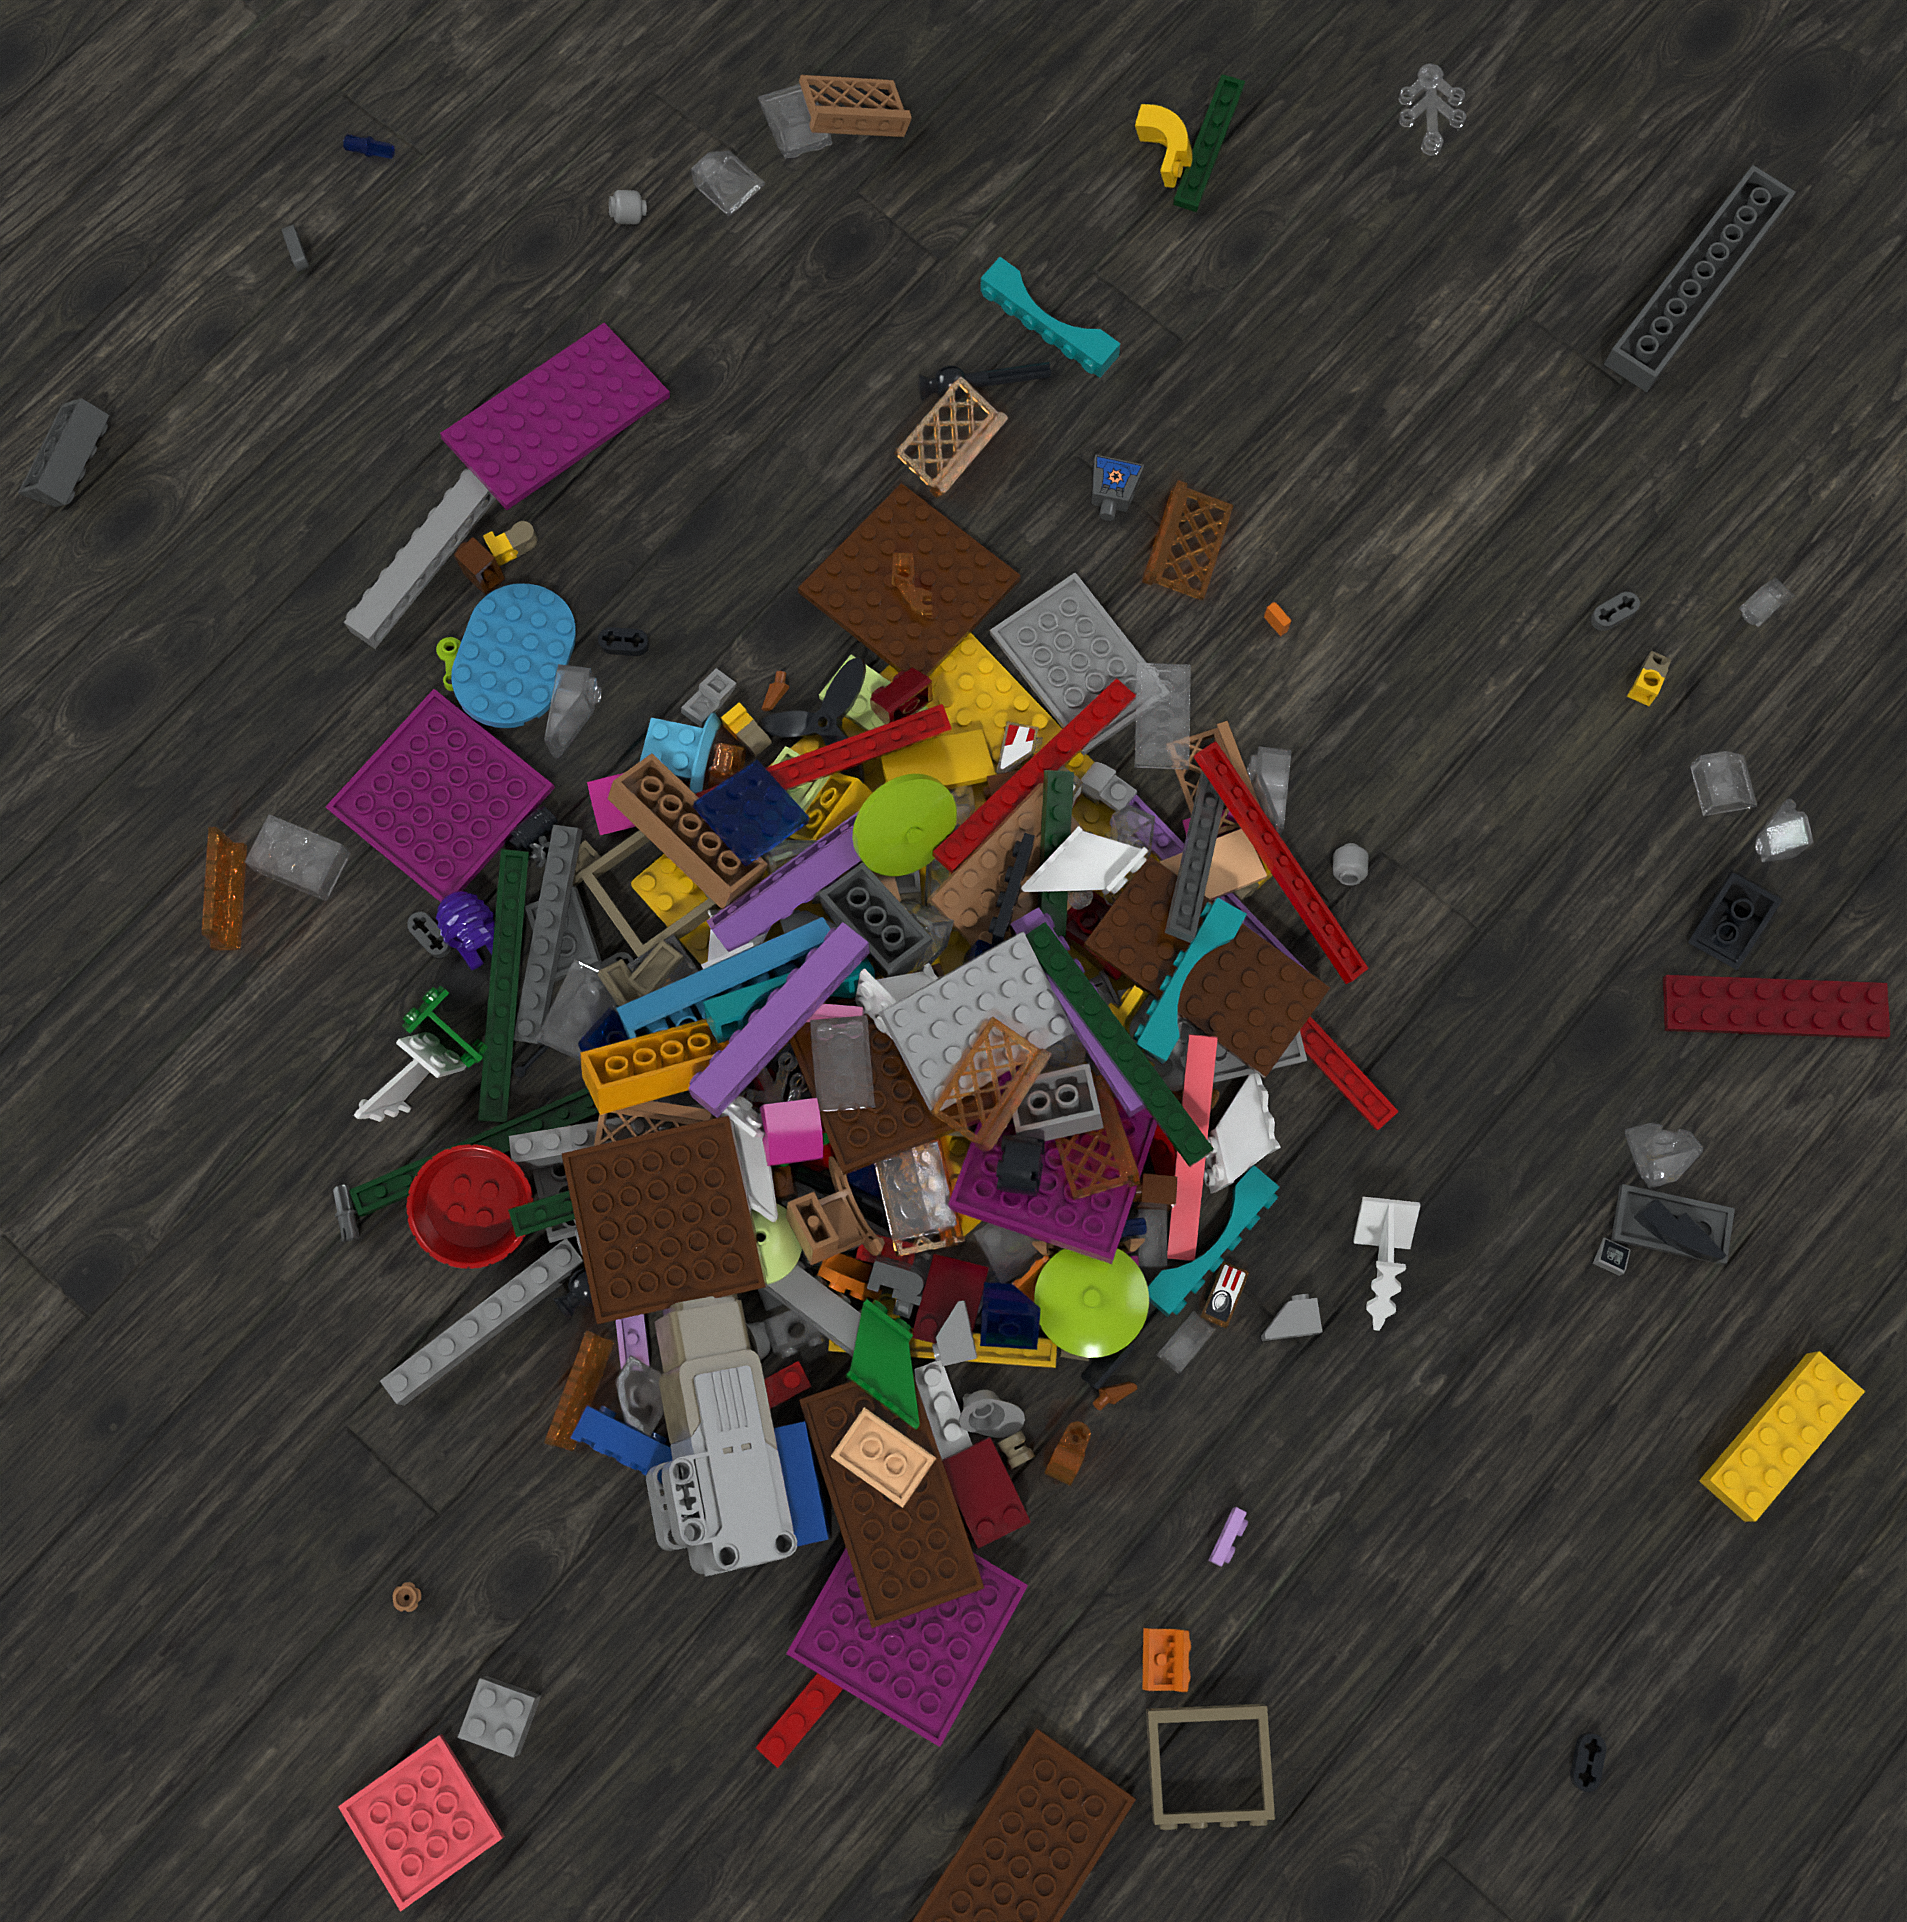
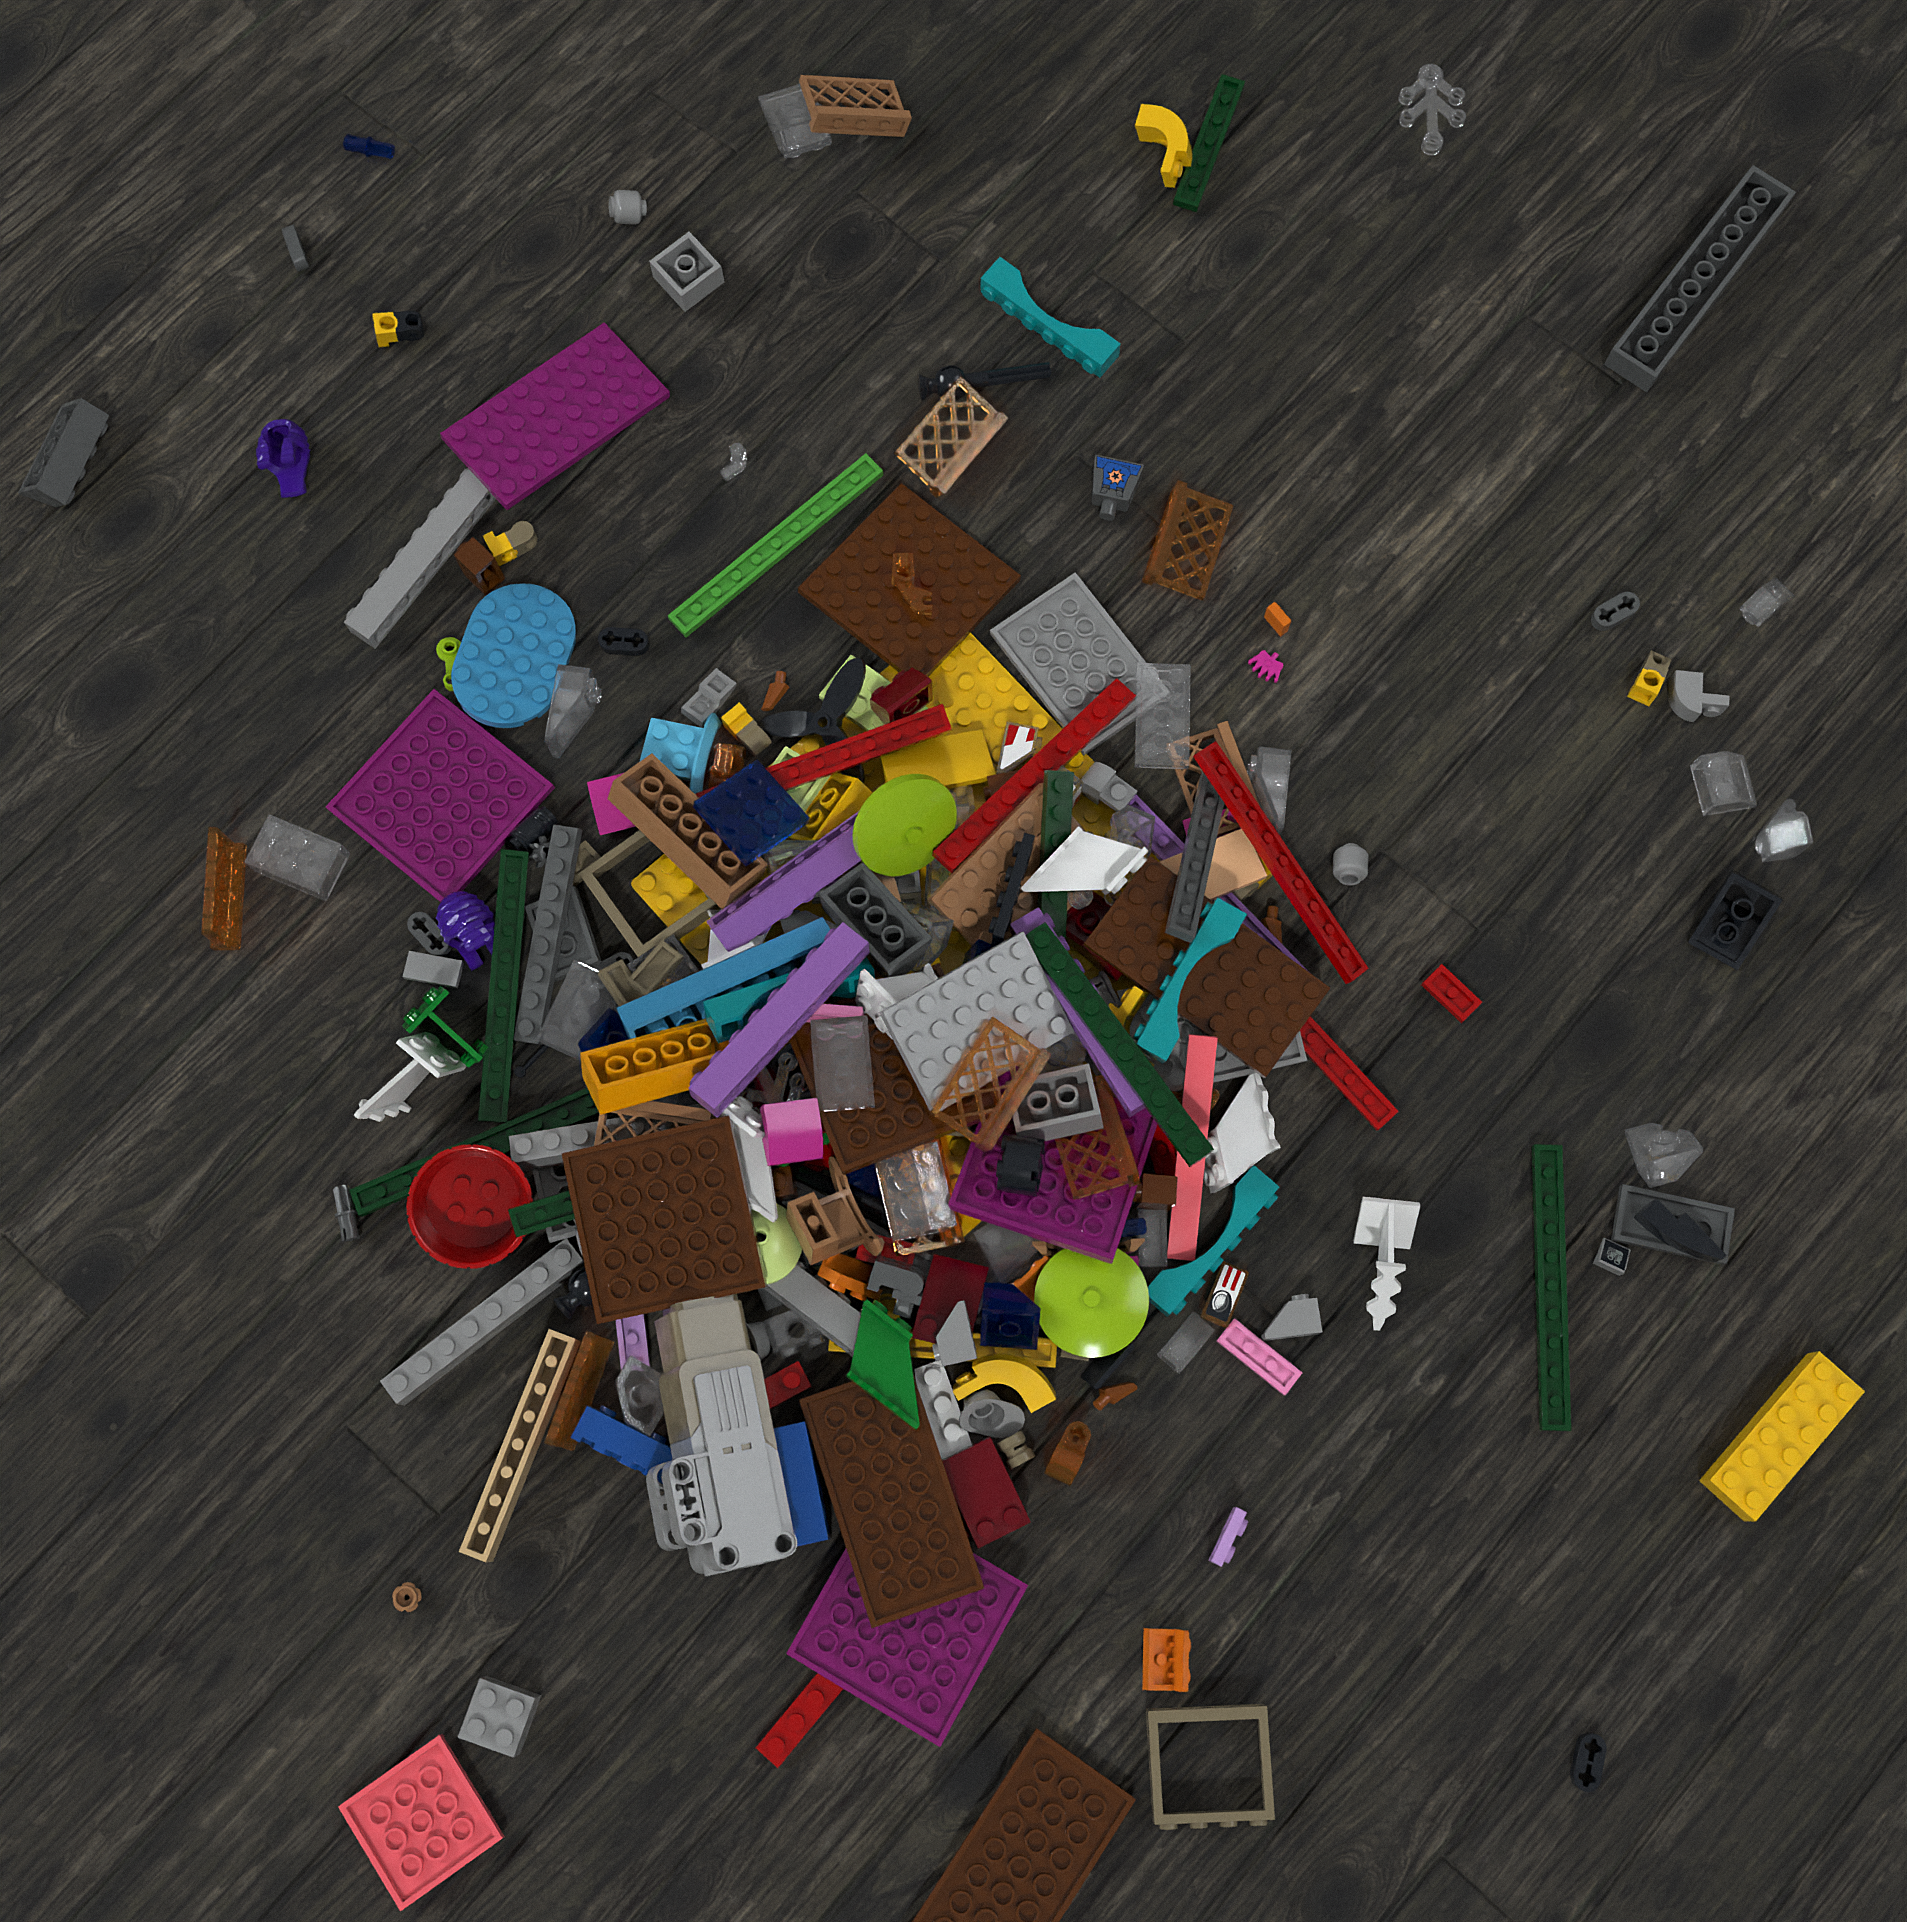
clear slope [691,151,765,216] -> none
light nougat tile [831,1408,937,1508] -> none
dark red plate [1663,975,1890,1039] -> none
none -> dark purple hair [256,419,310,498]
none -> leg [373,311,424,347]
none -> light grey tile [403,951,464,989]
none -> tan brick [459,1329,581,1562]
none -> light grey brick [649,232,724,312]
none -> bright green plate [668,453,883,637]
none -> clear arm [720,443,747,481]
none -> yellow arch [952,1354,1056,1413]
none -> bright pink tile [1216,1318,1302,1396]
none -> dark pink piece [1248,650,1283,683]
none -> dark orange bar [1261,906,1282,944]
none -> red plate [1421,964,1482,1023]
none -> dark green plate [1532,1144,1571,1431]
none -> light grey brick [1668,670,1729,722]

